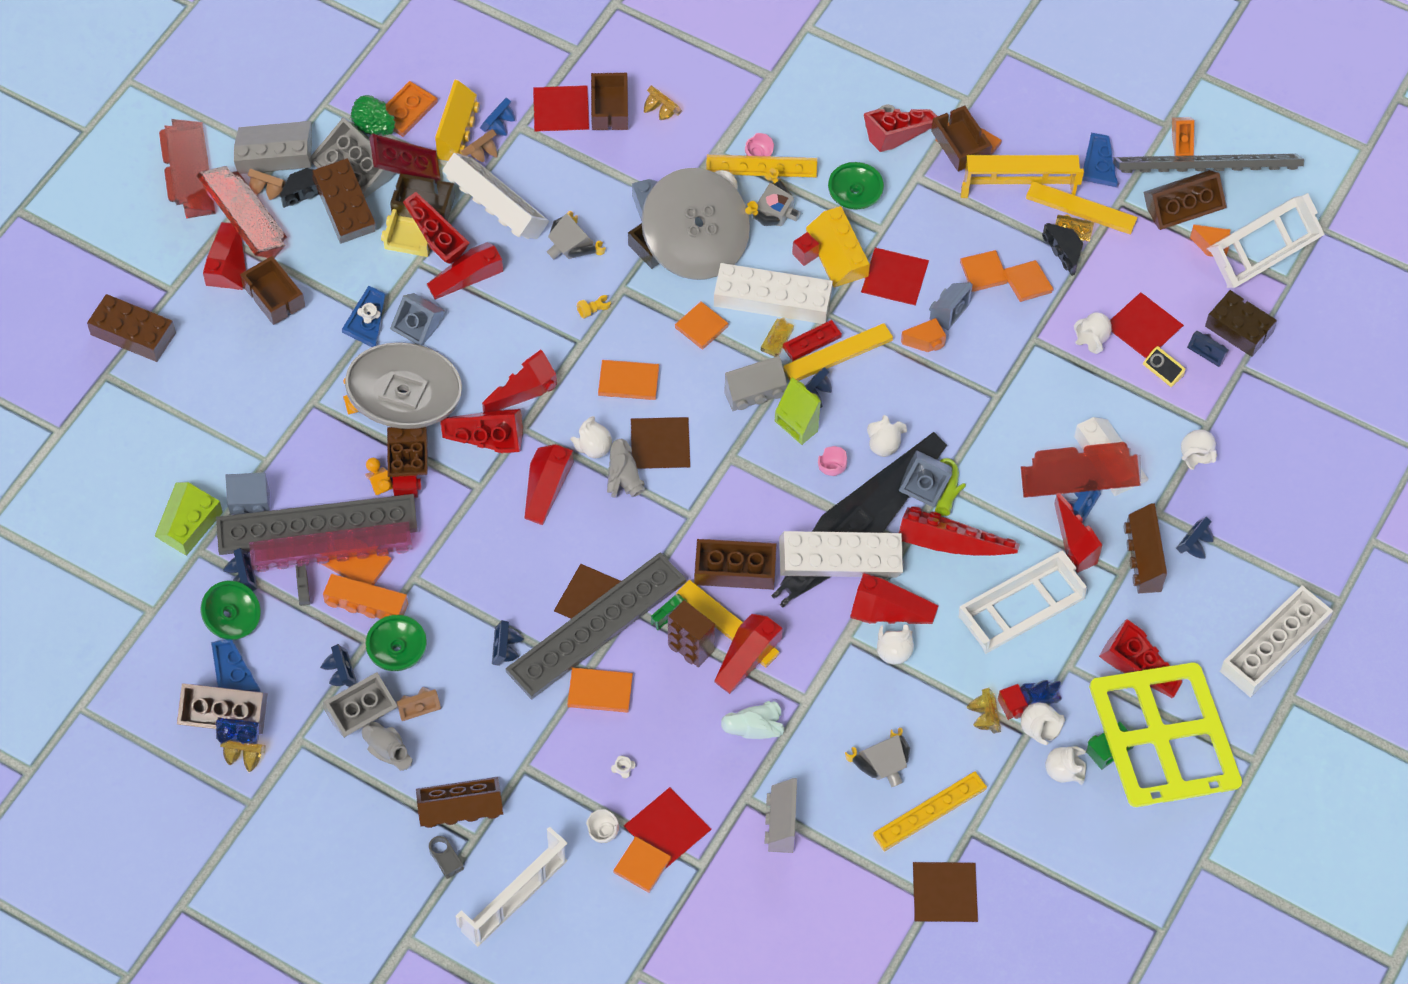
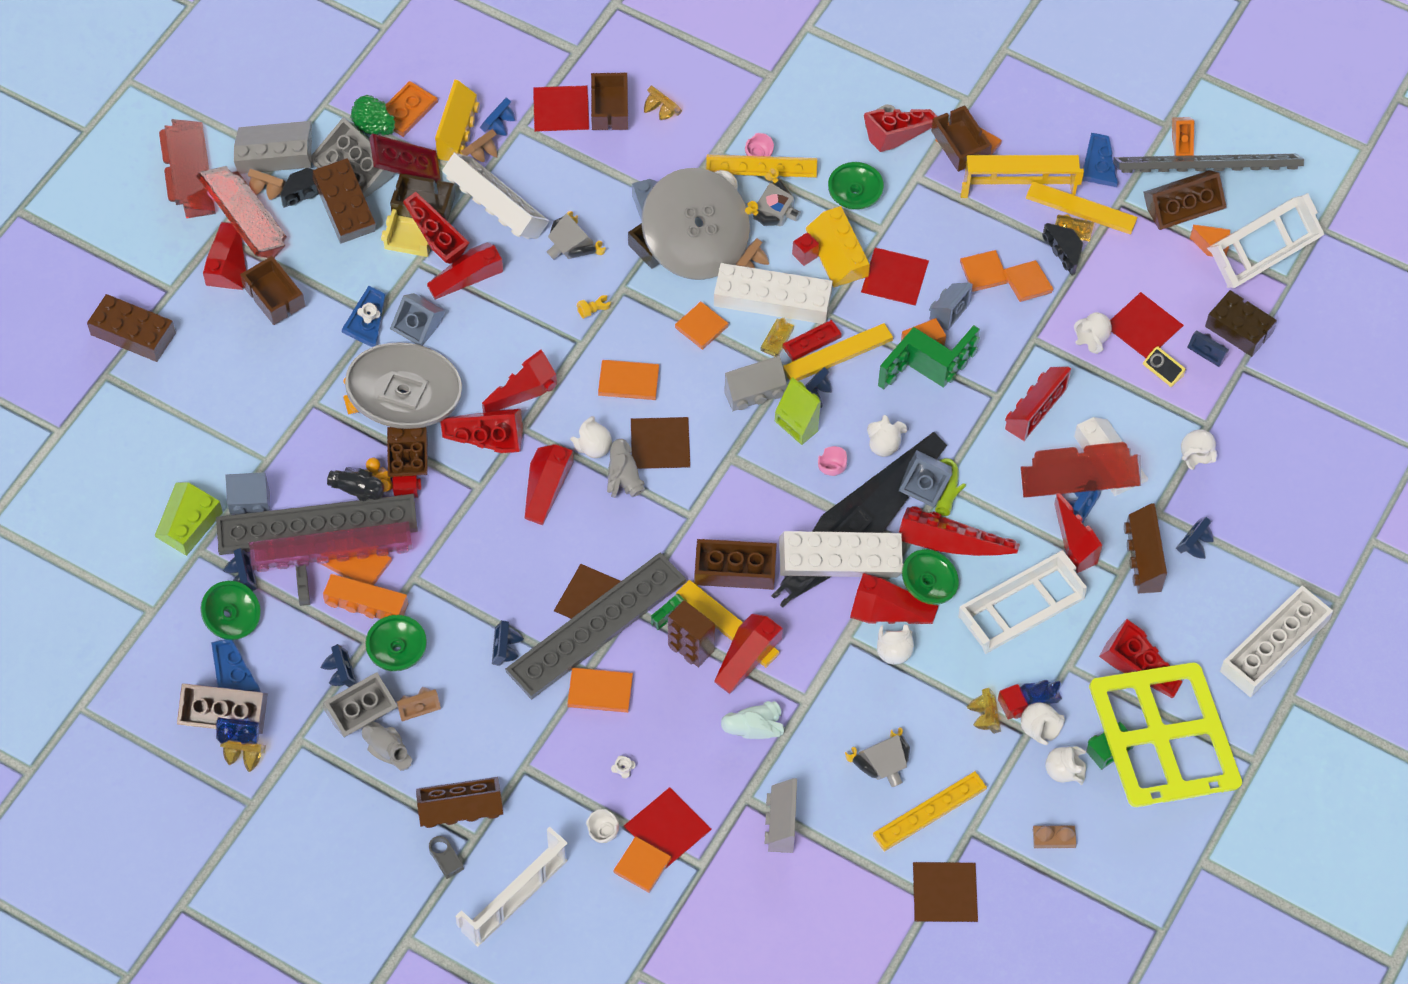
none -> black animal [327,467,384,502]
none -> medium nougat tile [735,238,769,268]
none -> green bracket [878,325,980,390]
none -> green dish [902,549,959,605]
none -> red slope [1005,367,1071,441]
none -> medium nougat tile [1032,826,1076,848]

